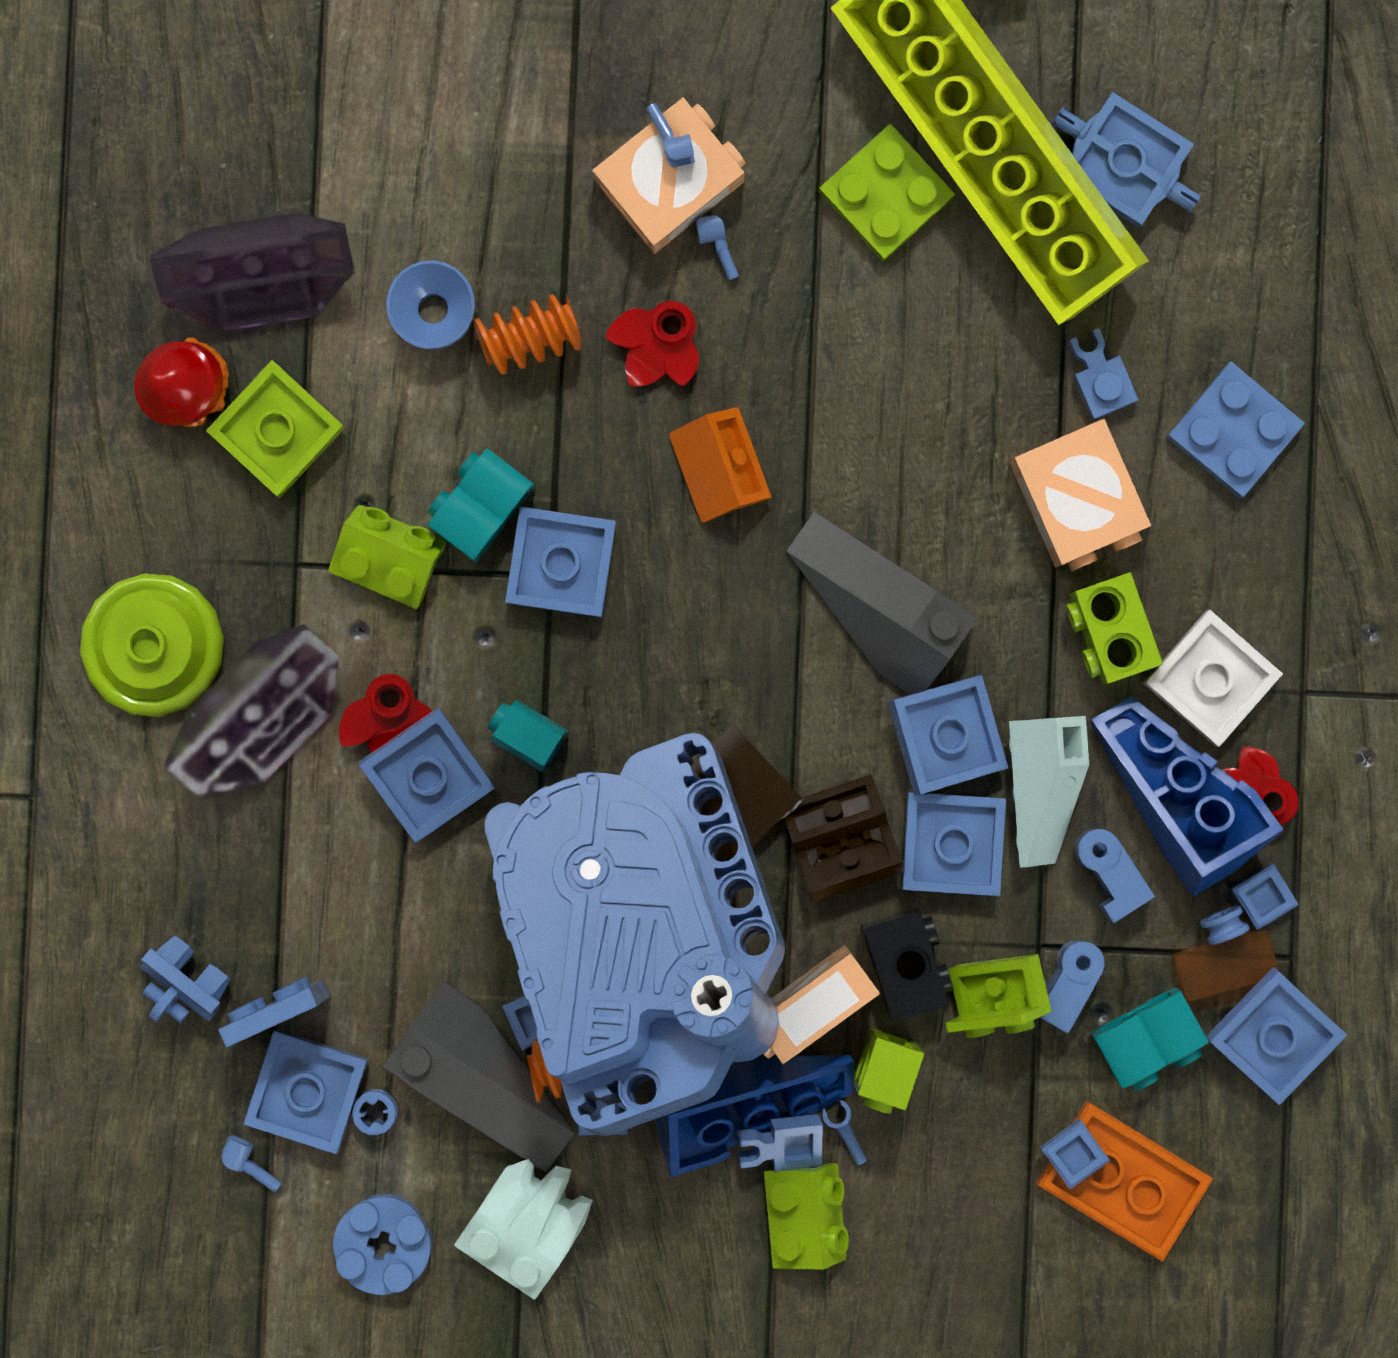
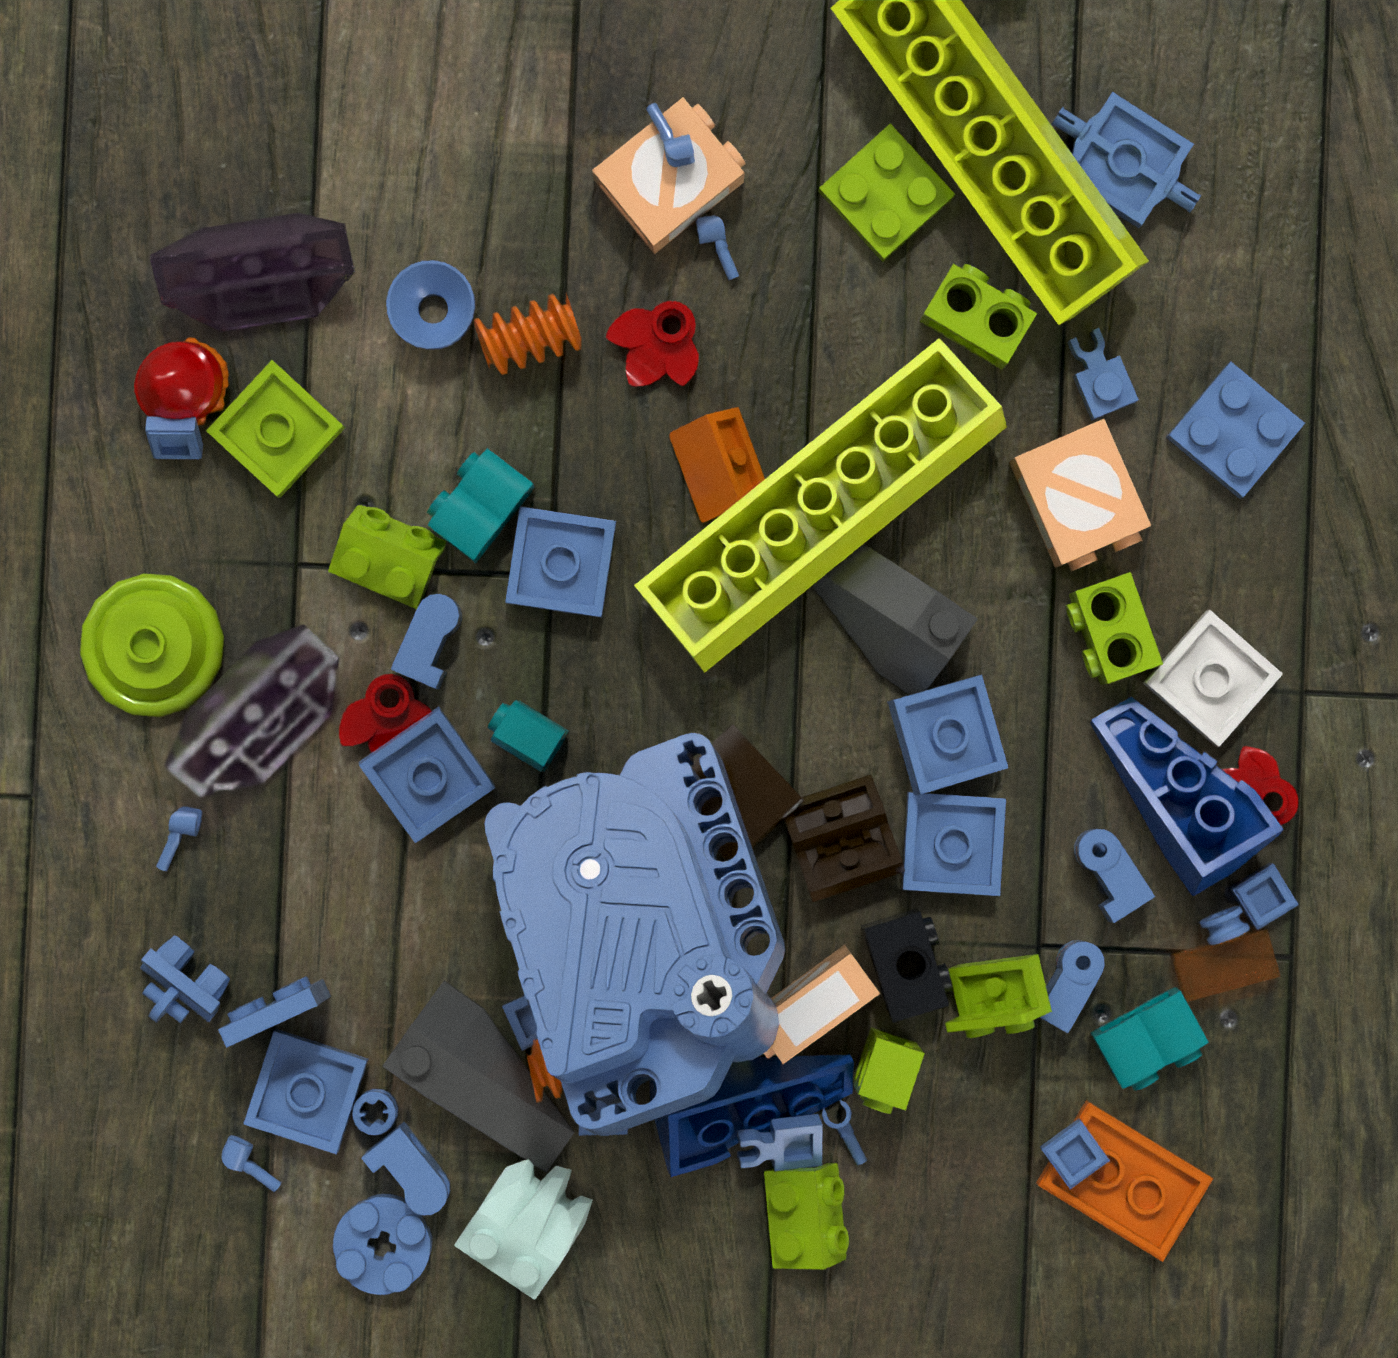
light aqua slope [1009,716,1089,867] -> none
medium blue plate [1206,966,1347,1105] -> none
none -> medium blue tile [145,416,203,459]
none -> medium blue hand [156,806,202,871]
none -> medium blue leg [361,1121,451,1216]
none -> medium blue leg [391,594,462,690]
none -> neon yellow brick [634,338,1007,673]
none -> lime brick [920,264,1037,370]

